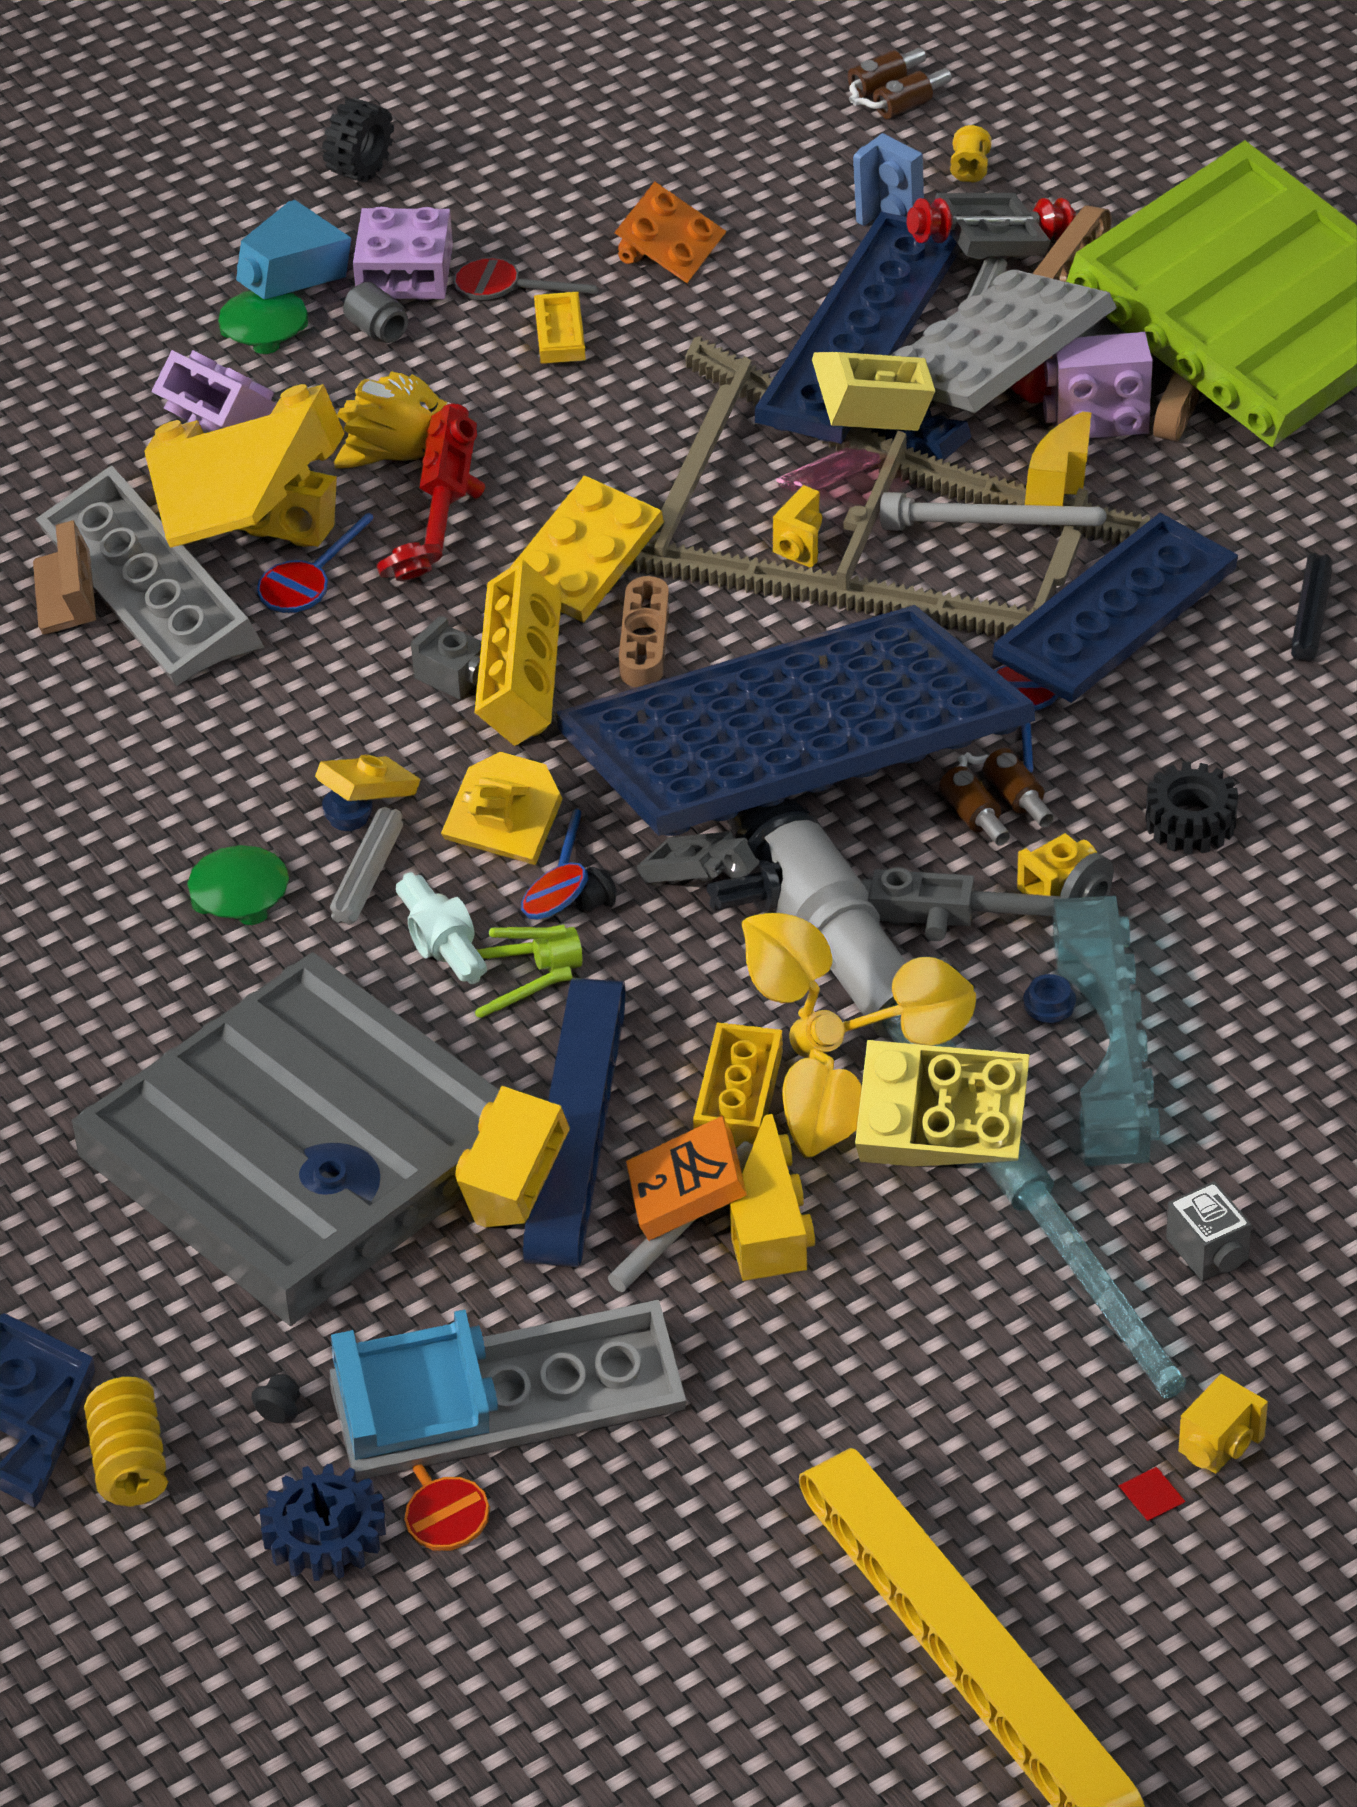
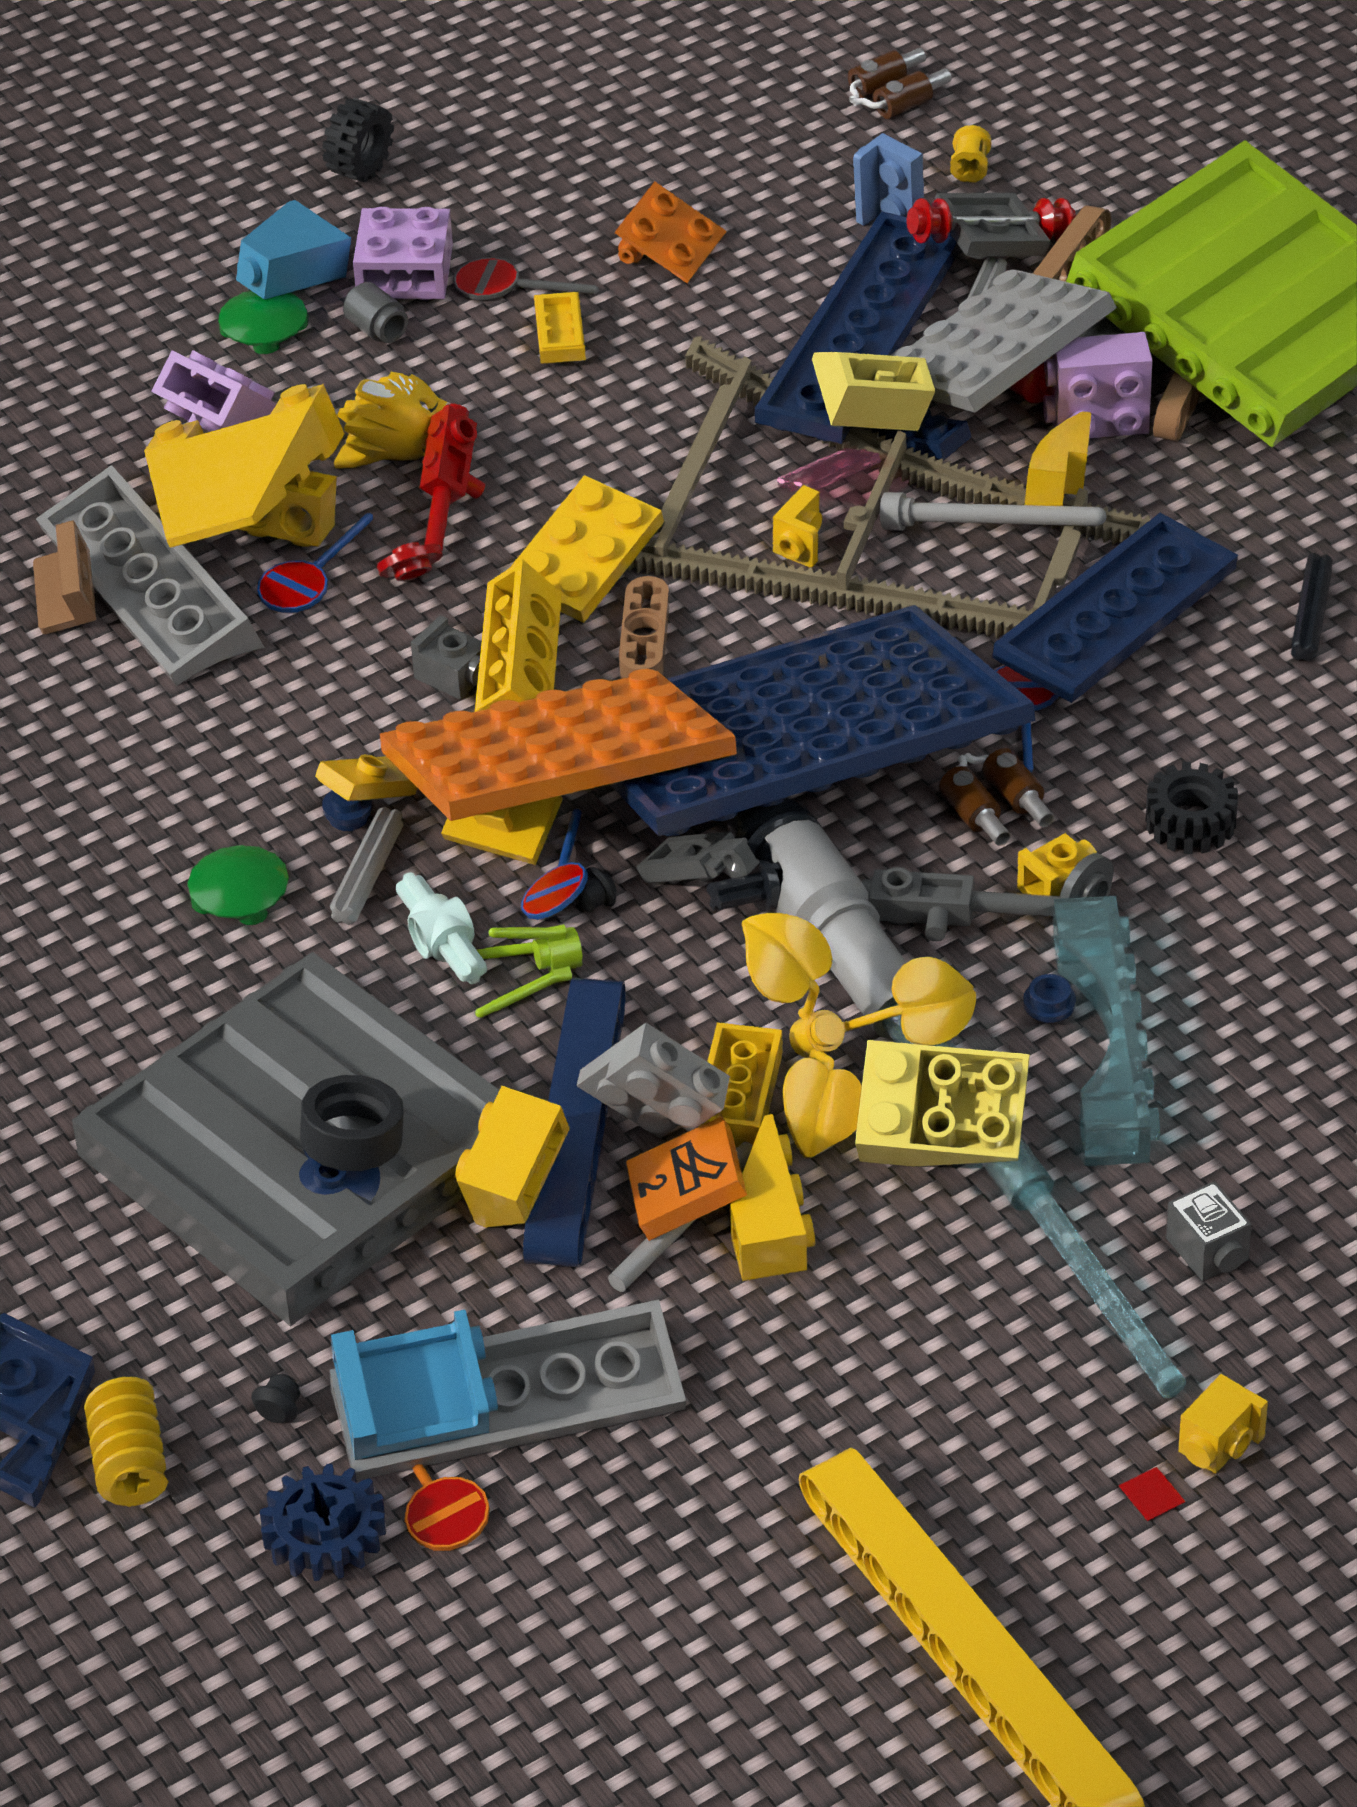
none -> black tyre [300,1075,404,1171]
none -> orange plate [380,669,737,821]
none -> light grey plate [577,1023,730,1138]

